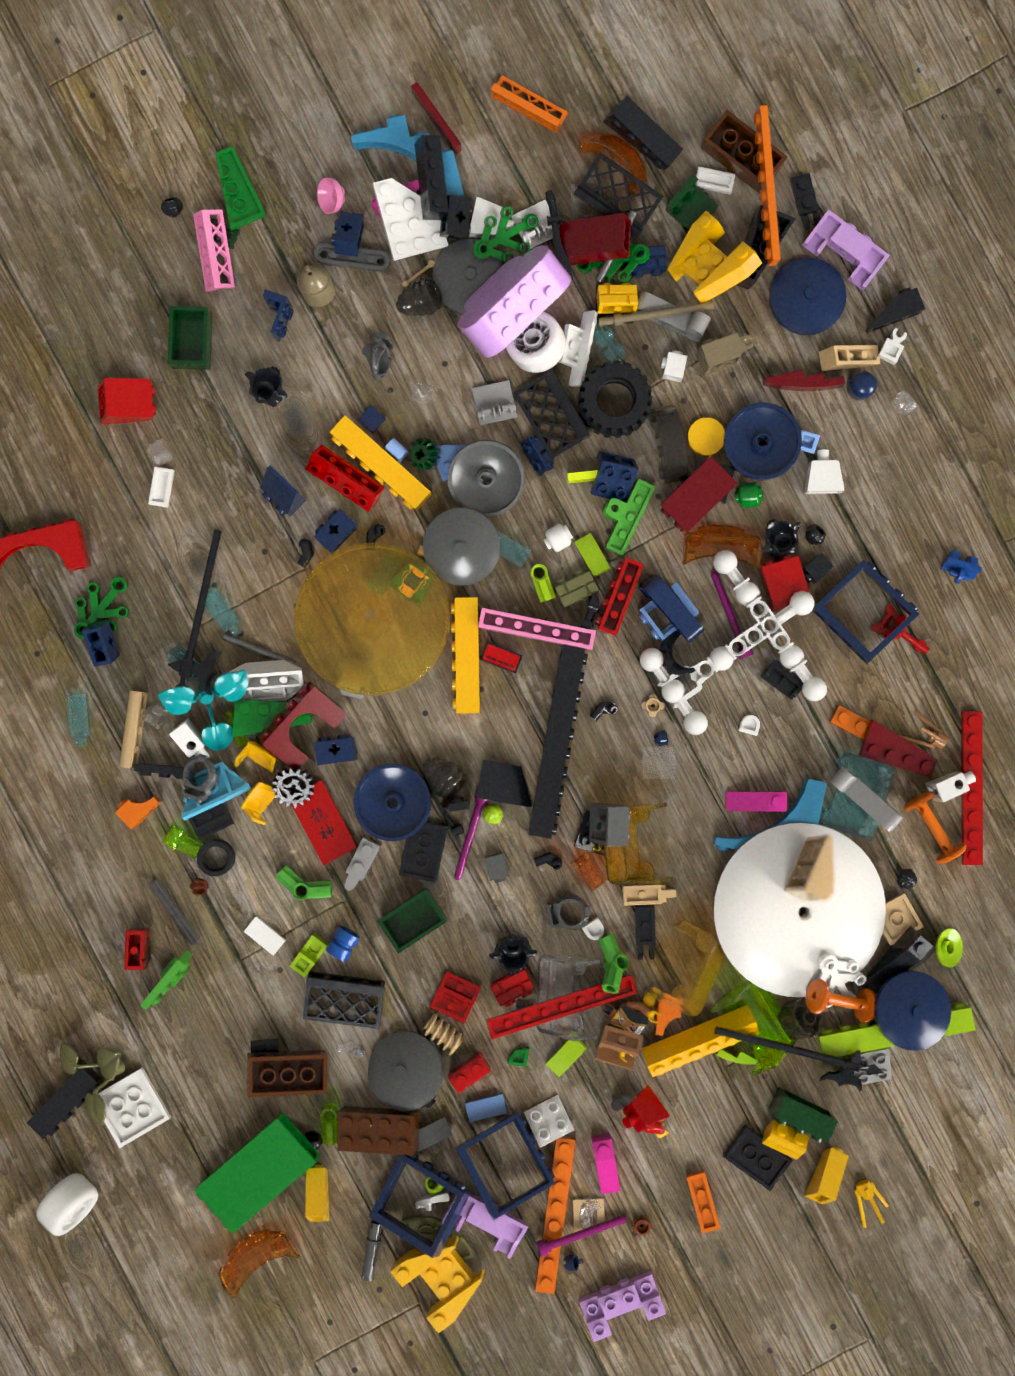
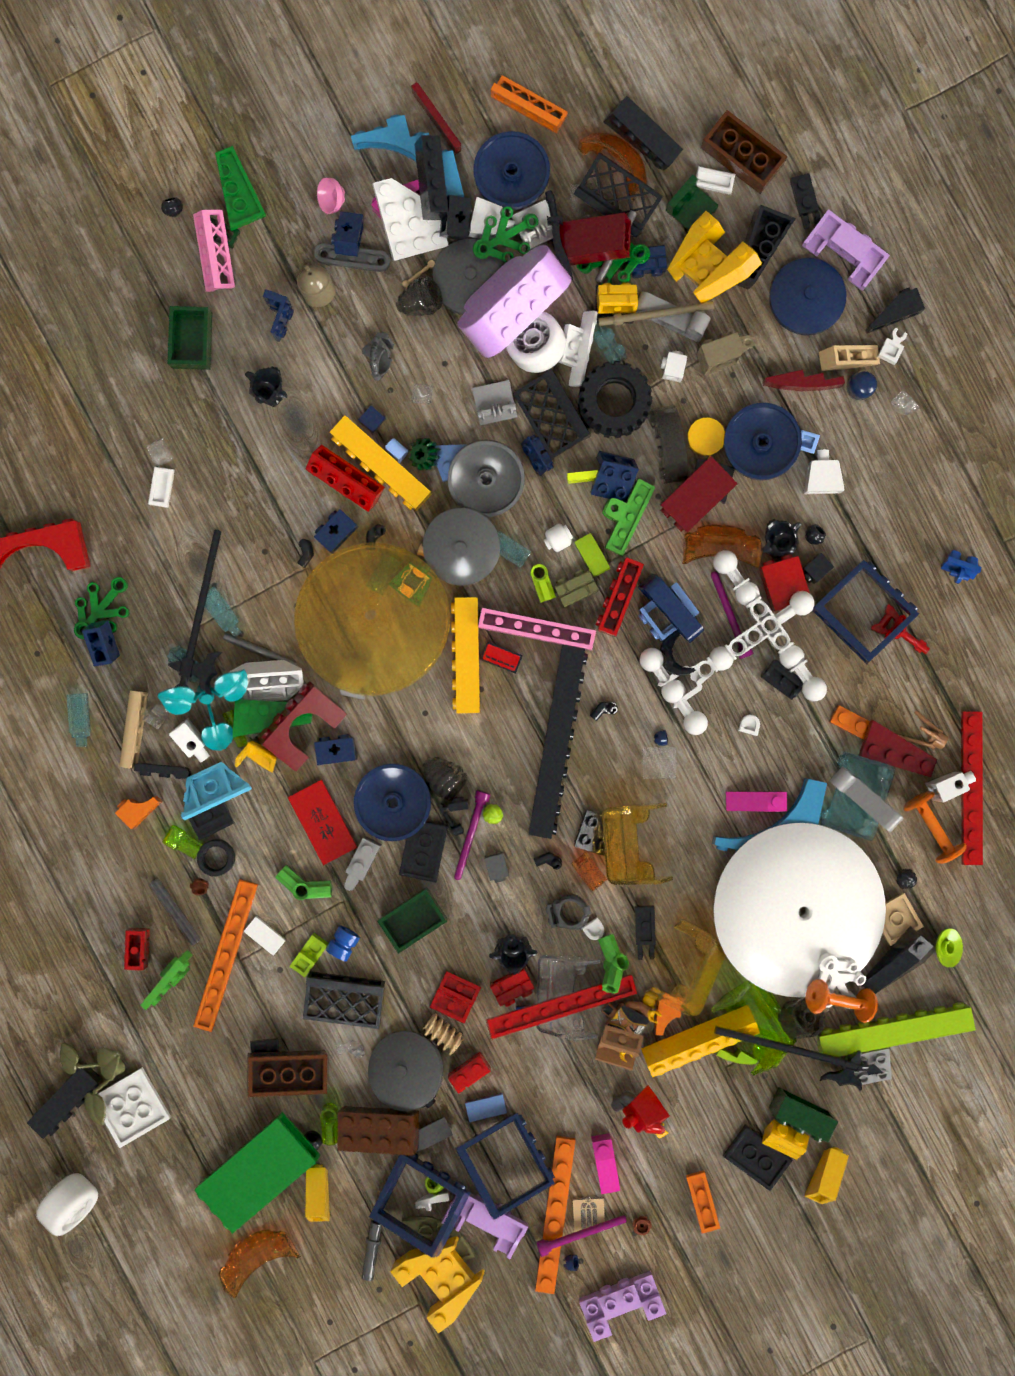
red slope [97,378,156,424] -> none
dark grey piece [181,754,219,803] -> none
yellow piece [241,782,275,825] -> none
dark blue slope [260,465,306,517] -> none
gear [272,765,314,808] -> none
black slope [476,760,532,807] -> none
green tile [507,1047,530,1067] -> none
white hinge [524,1095,574,1148] -> none
lime slope [545,1034,587,1077] -> none
clear arm [579,1199,601,1227] -> none
black piece [580,595,599,629] -> none
dark grey slope [589,803,630,846] -> none
tan hinge [622,884,676,906] -> none
tan plate [641,694,664,717] -> none
green head [735,482,764,509] -> none
orange plate [753,105,781,266] -> none
tan slope [784,834,835,901] -> none
yellow plant [854,1179,889,1228] -> none
dark blue dish [874,971,951,1051] -> none
none -> orange tile [193,879,258,1032]
none -> dark blue dish [473,131,550,210]

